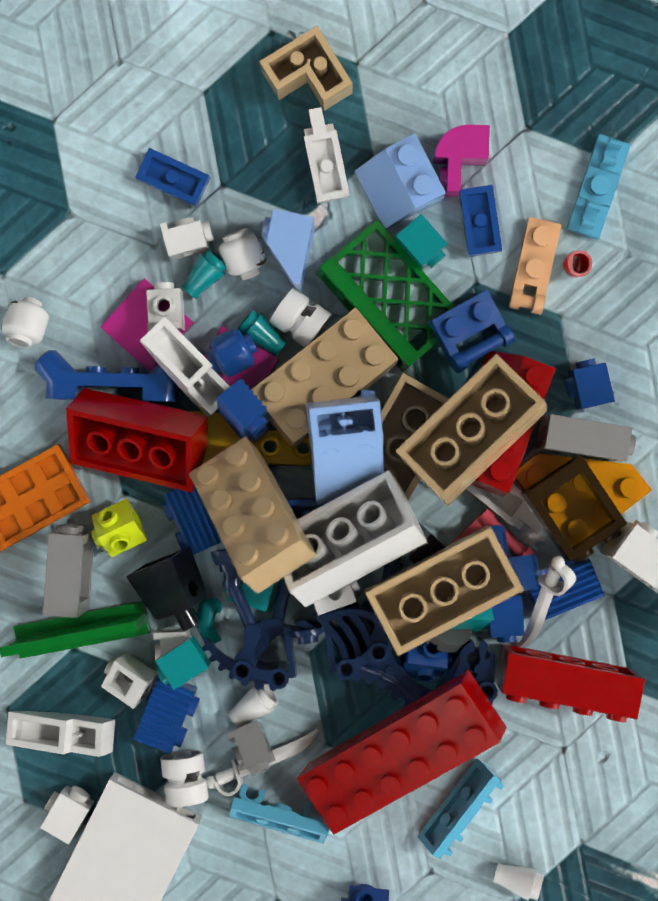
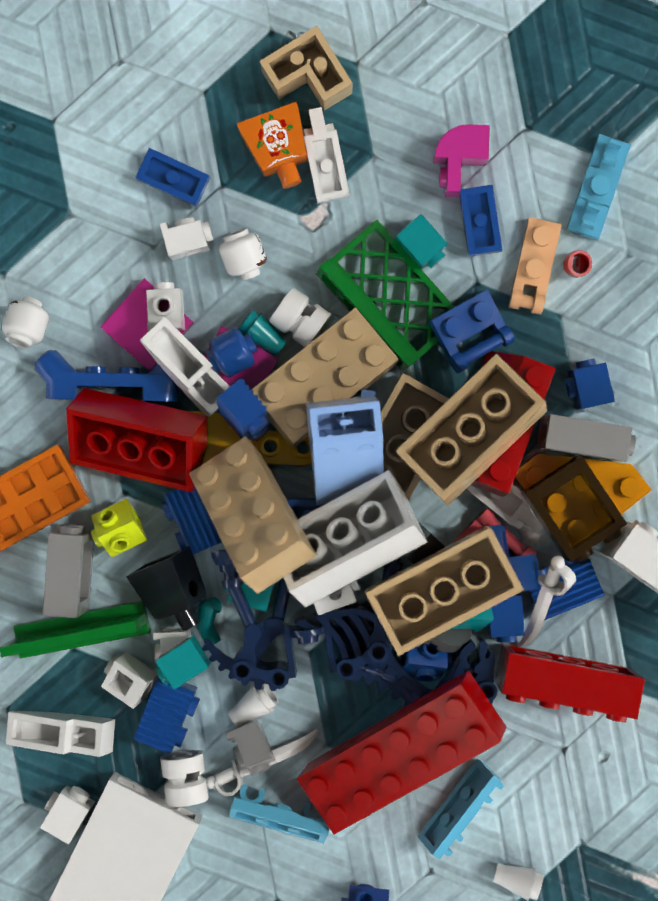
teal cone [182,248,226,299] -> none
light blue slope [262,209,315,292] -> none
light blue slope [355,133,446,229] -> none
none -> orange torso [236,102,308,189]

